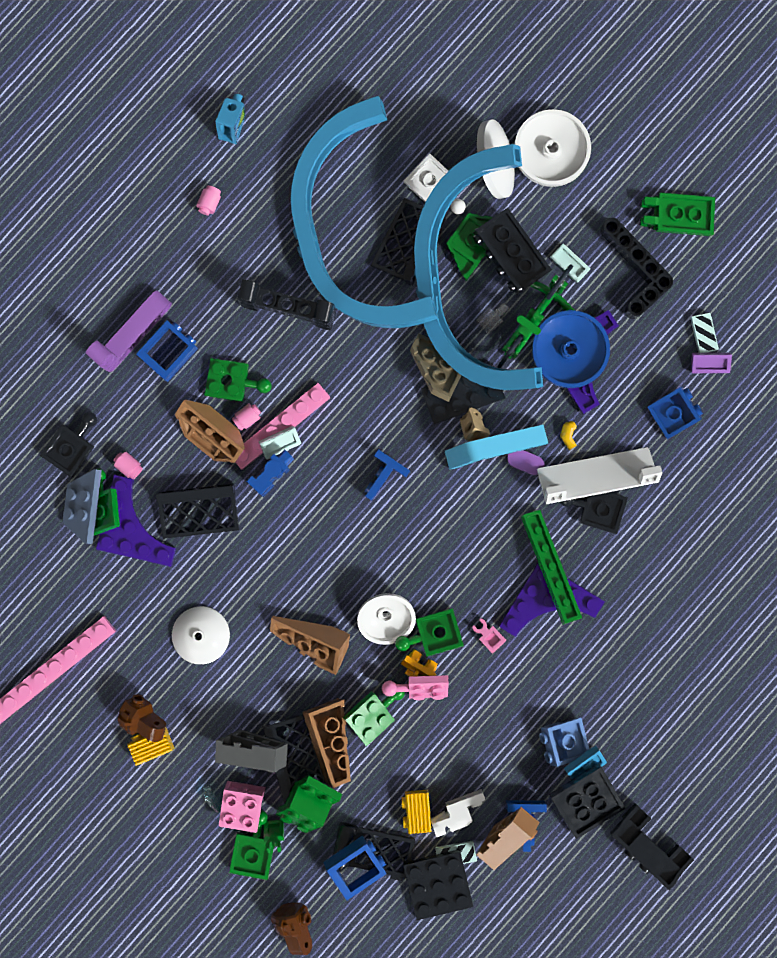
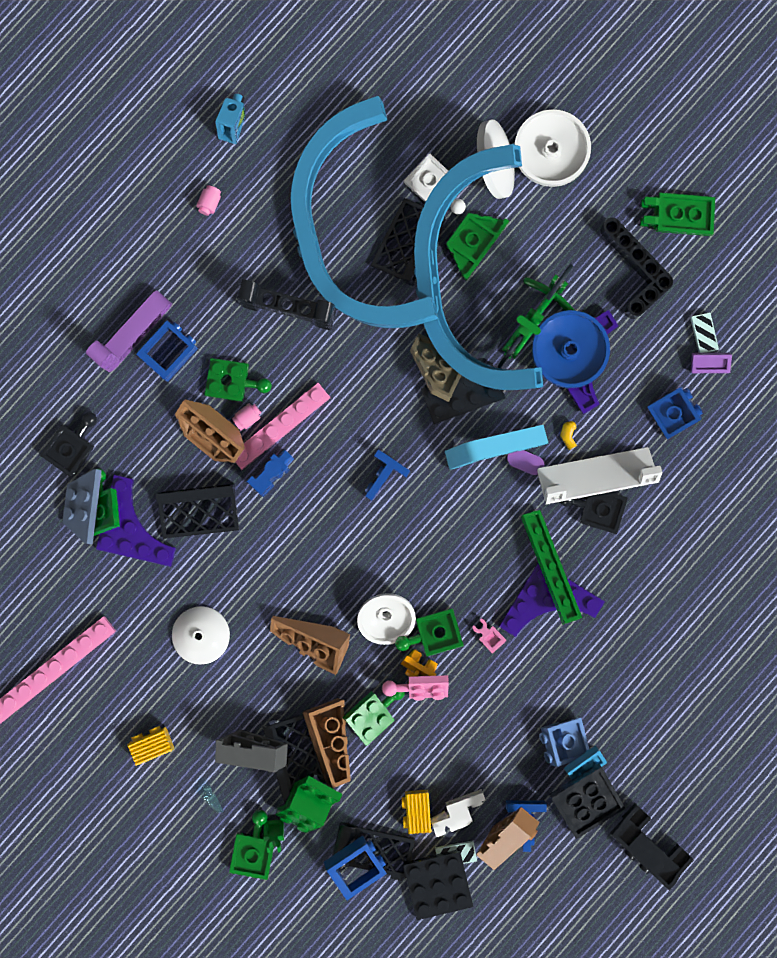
bright pink brick [113,452,143,479] -> none
reddish brown piece [117,694,166,742] -> none
bright pink bracket [219,781,266,833] -> none
light aqua tile [258,426,301,460] -> none
reddish brown piece [271,903,312,955] -> none
tan leg [460,408,490,441] -> none
black bracket [473,207,552,295] -> none
clear plate [476,303,509,335] -> none
light aqua tile [550,244,590,283] -> none

